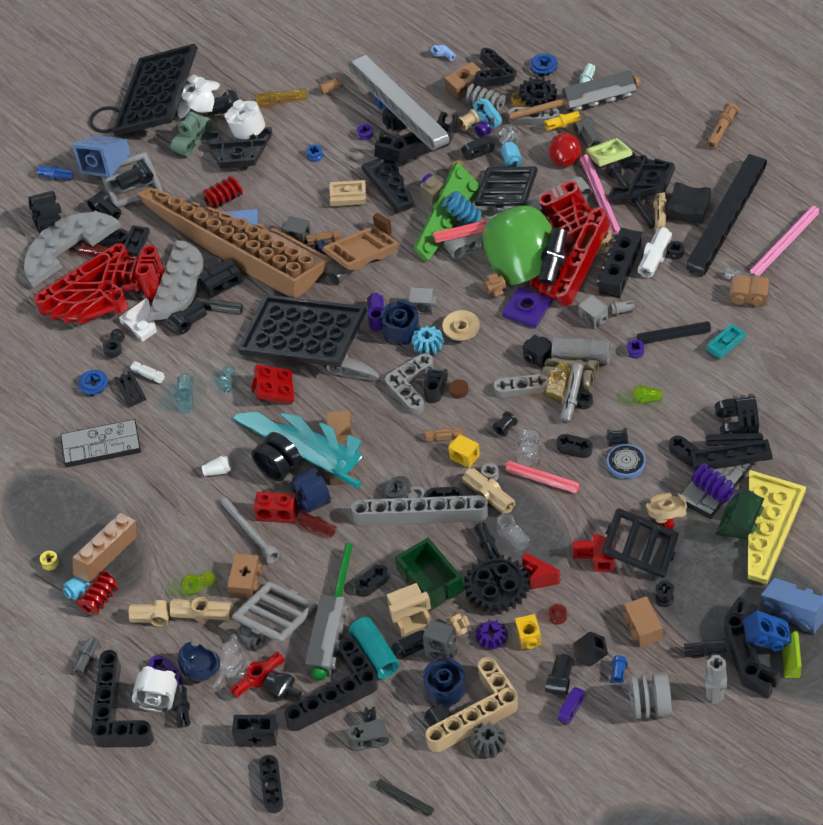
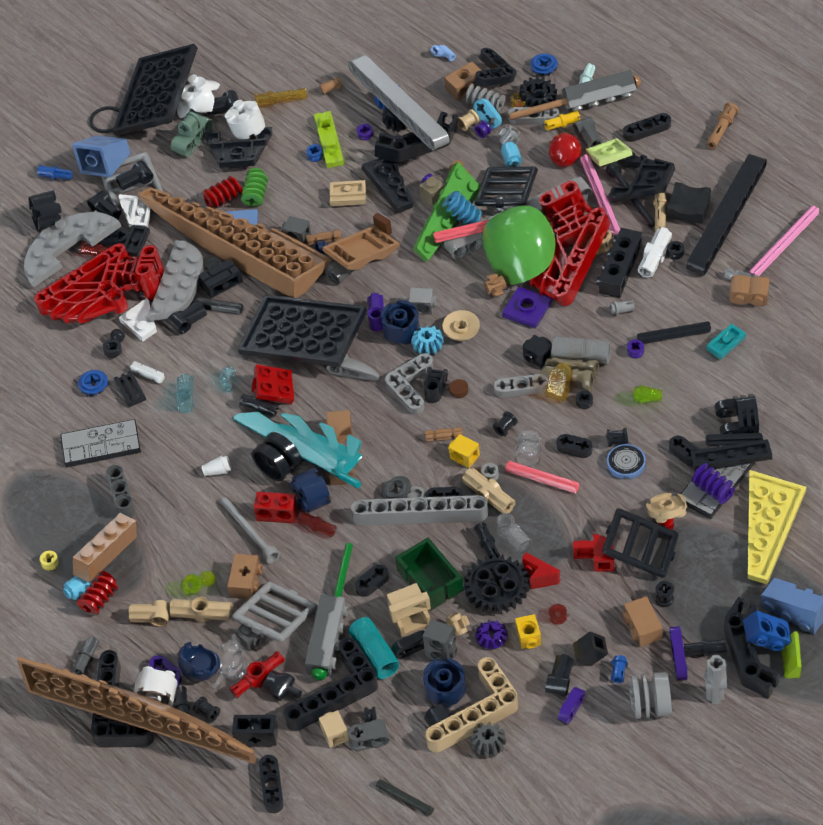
black beam [461,136,495,160] -> none
black piece [538,228,568,285] -> none
light grey pin [560,363,584,422] -> none
light grey brick [578,295,608,329] -> none
clear green slope [715,488,764,539] -> none
none -> medium nougat wedge [17,656,256,764]
none -> dark grey beam [106,465,135,518]
none -> white wing [118,194,152,228]
none -> black bush [193,696,220,723]
none -> black pin [239,393,279,417]
none -> bright green piece [241,168,268,207]
none -> lime hinge [314,111,344,168]
none -> tan brick [319,710,349,748]
none -> black beam [623,113,671,142]
none -> dark purple beam [669,626,688,681]

